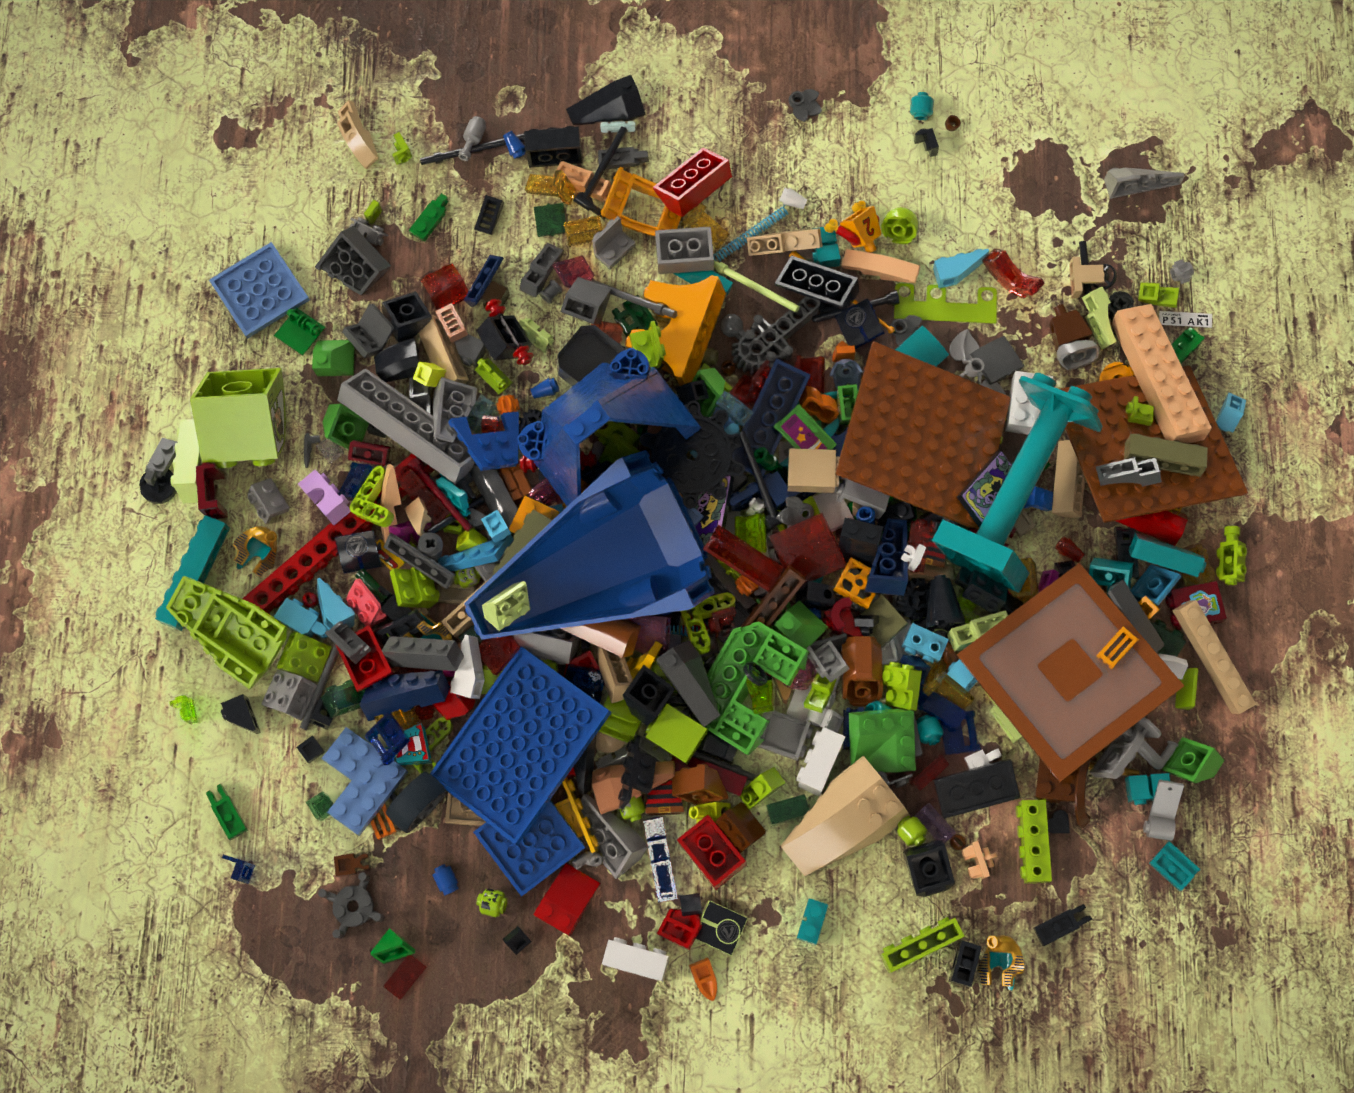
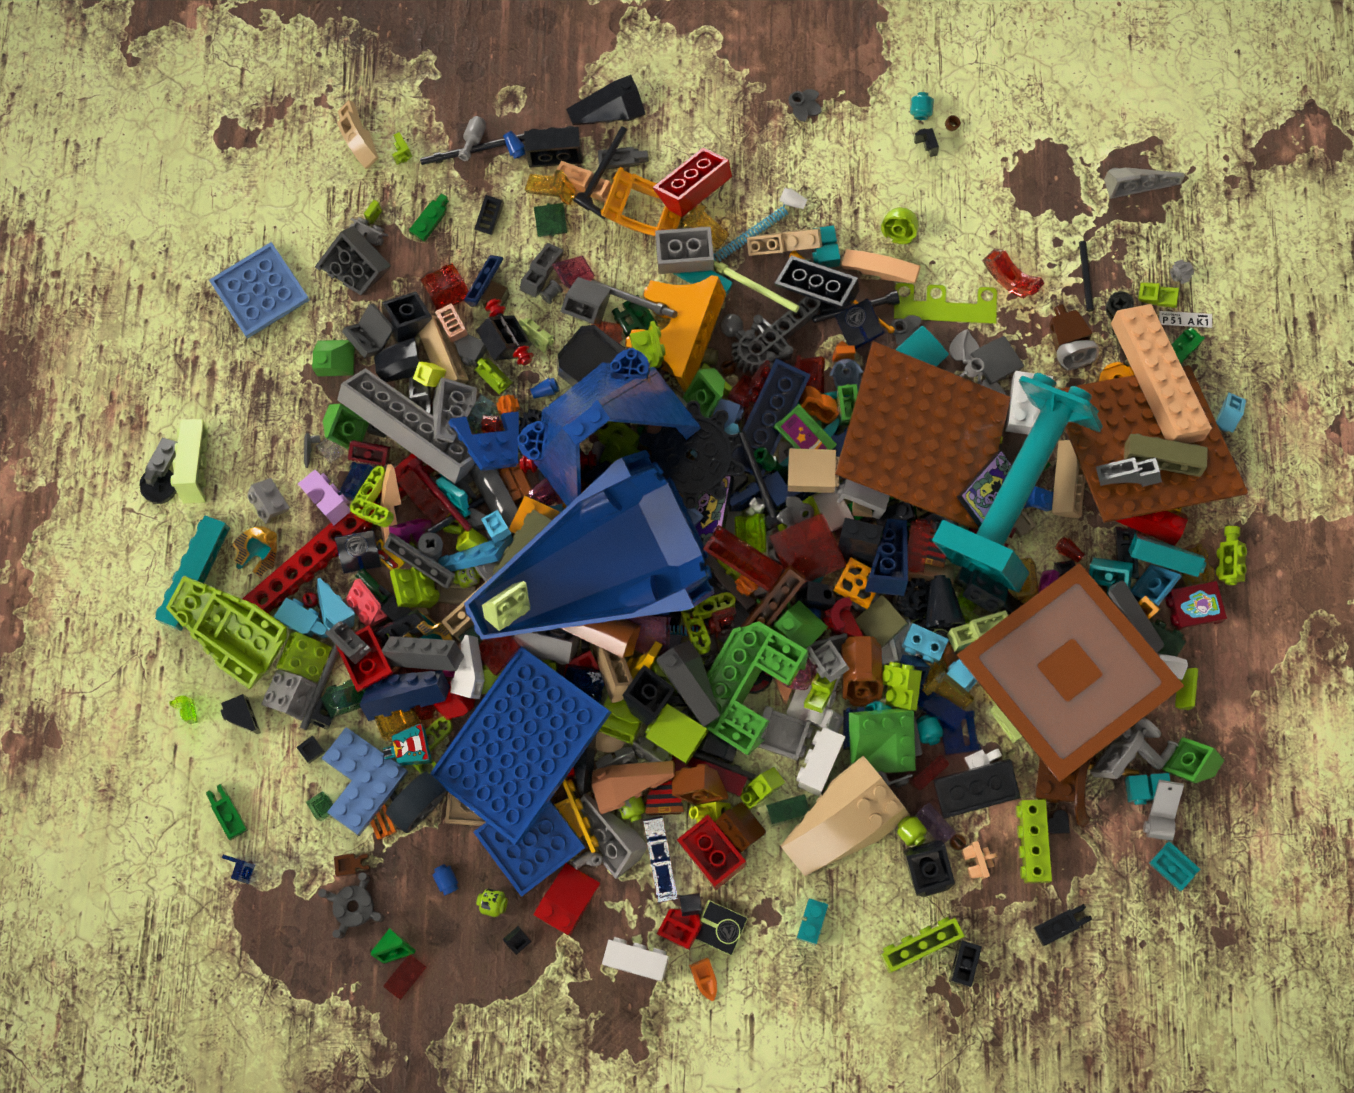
lime brick [190,368,286,469] -> none
dark red panel [196,462,228,519] -> none
green hinge [274,308,325,356] -> none
clear blue plate [365,712,411,765] -> none
tan slope [404,497,432,537] -> none
clear yellow brick [564,215,603,247] -> none
light grey bracket [592,216,636,269] -> none
light aqua axle [600,121,636,133] -> none
black bracket [618,734,656,809] -> none
black brick [676,380,709,406] -> none
clear light blue leg [715,391,754,426] -> none
clear neon green piece [743,661,774,714] -> none
light orange torso [824,201,881,253] -> none
black tile [854,615,879,636] -> none
blue cone [856,506,875,525] -> none
white tile [901,544,926,572] -> none
medium azure slope [933,249,989,288] -> none
pearl gold piece [977,935,1024,991] -> none
tan piece [1069,257,1117,298] -> none
yellowish green slope [1082,287,1117,350] -> none
light orange tile [1097,626,1139,669] -> none
lime bracket [1126,396,1154,426] -> none
tan brick [1172,600,1257,714] -> none

